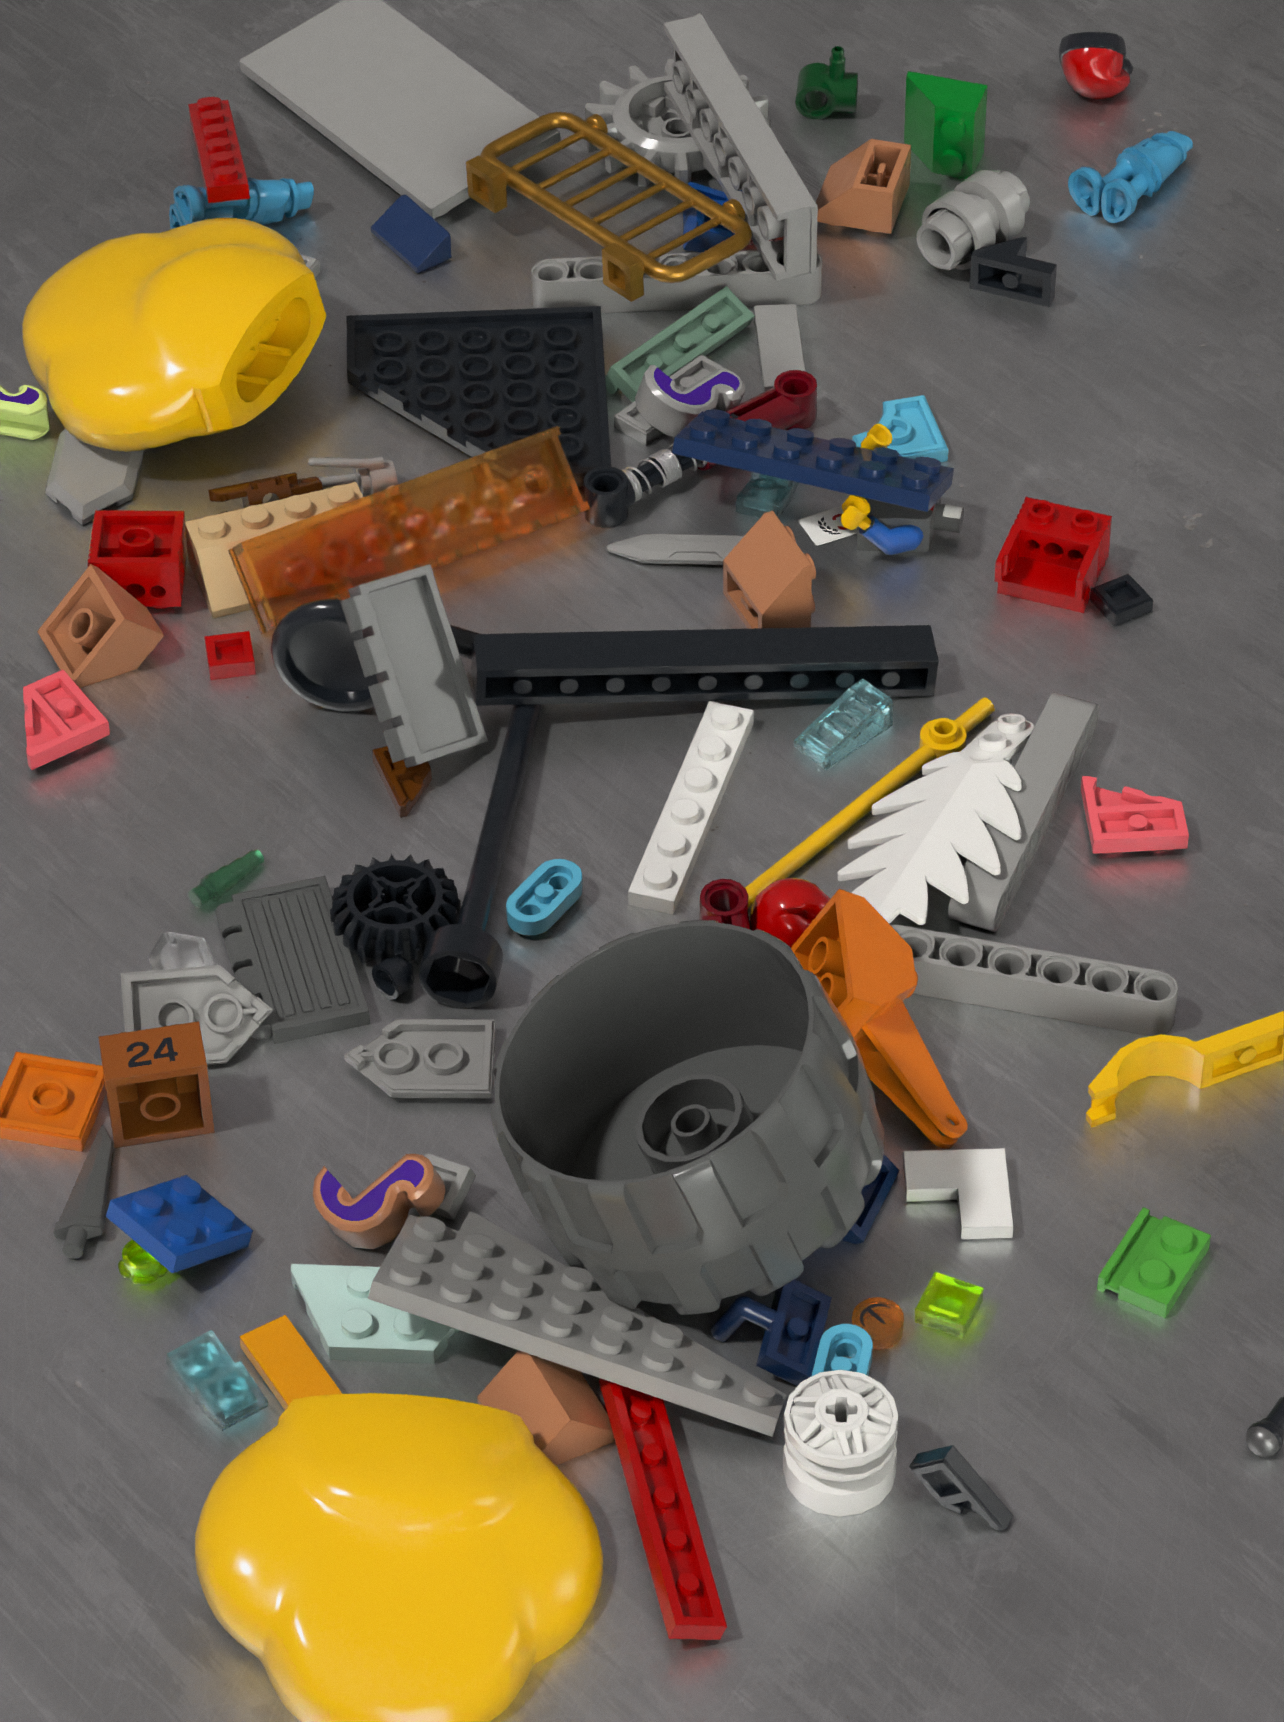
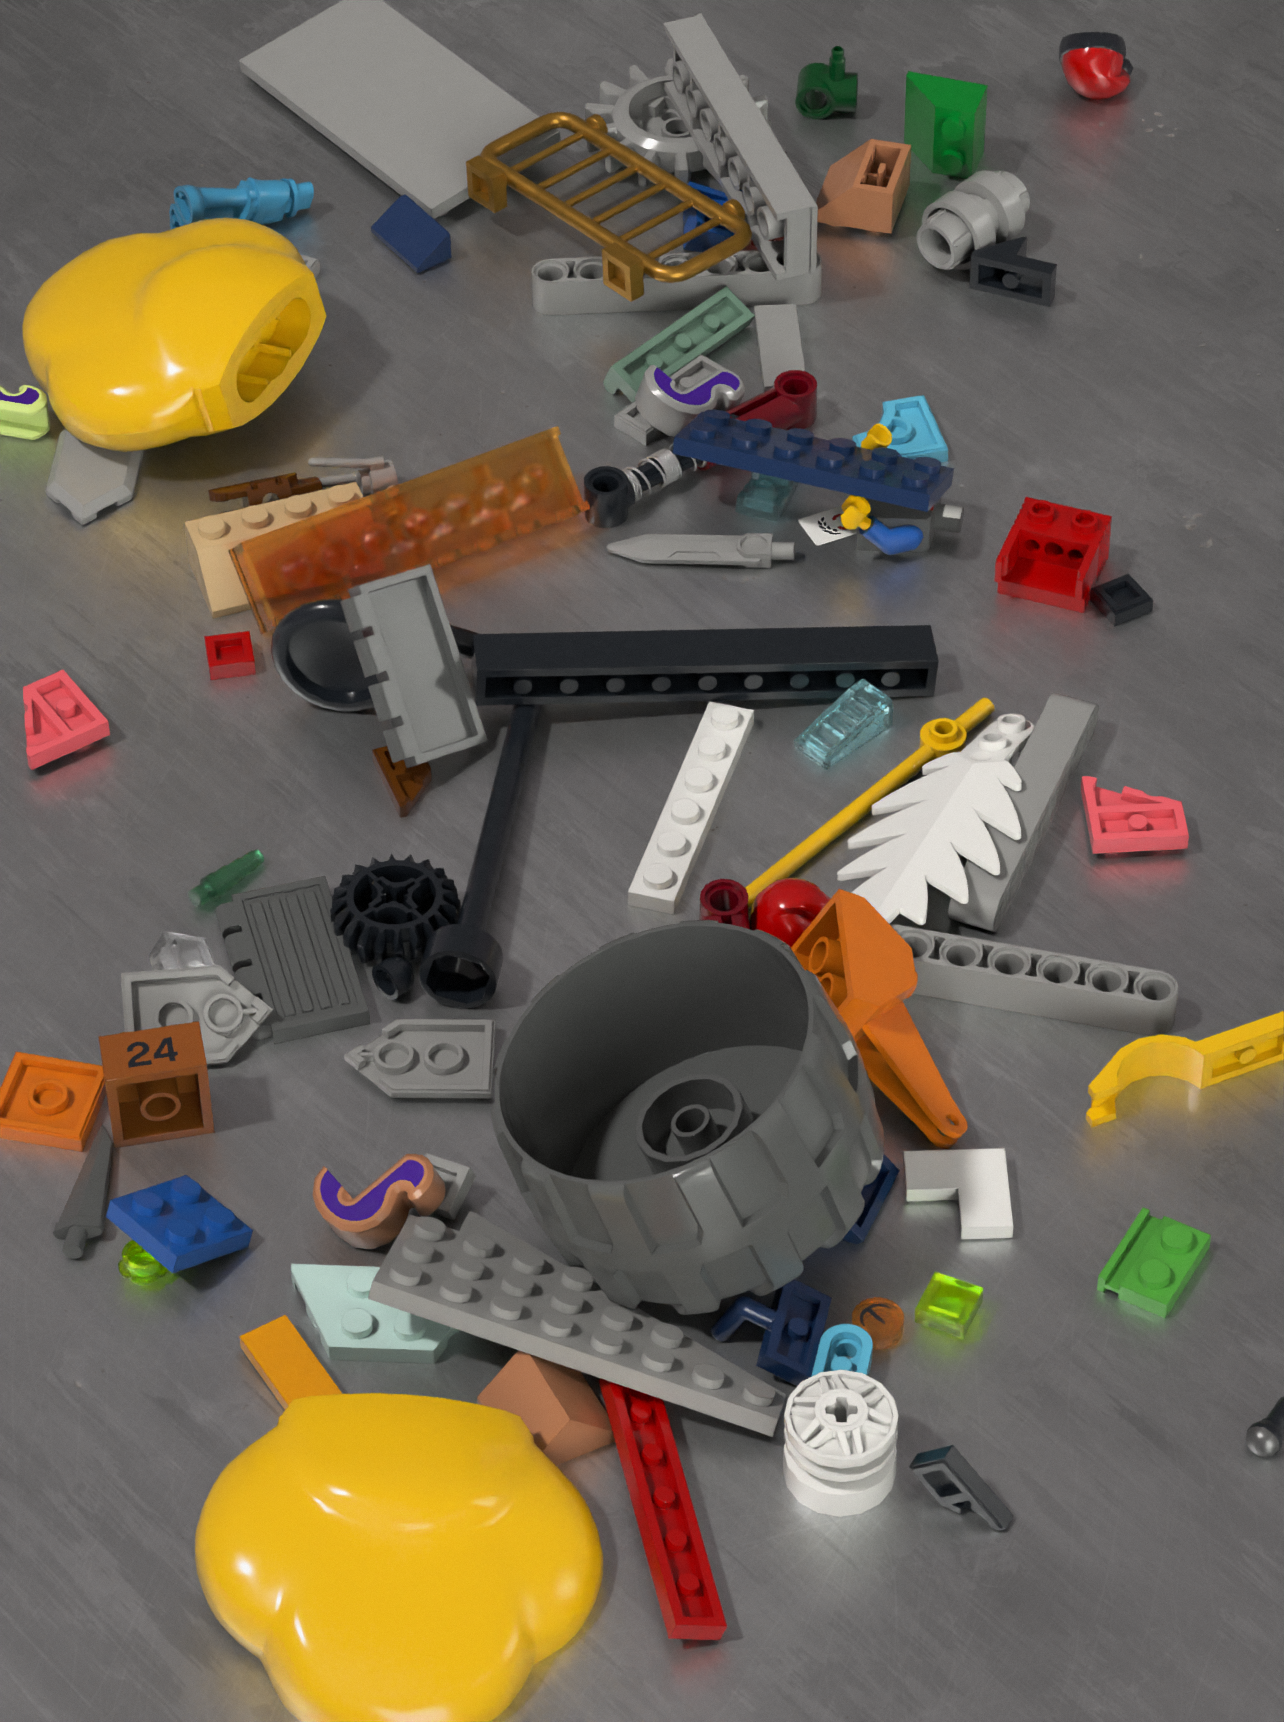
nougat slope [37,564,164,688] -> none
red piece [88,510,188,609] -> none
clear light blue slope [166,1330,269,1431] -> none
red plate [188,97,250,203] -> none
black plate [346,306,611,488] -> none
medium azure plate [506,859,583,935] -> none
nougat slope [723,511,816,629] -> none
dark azure piece [1068,131,1193,223] -> none

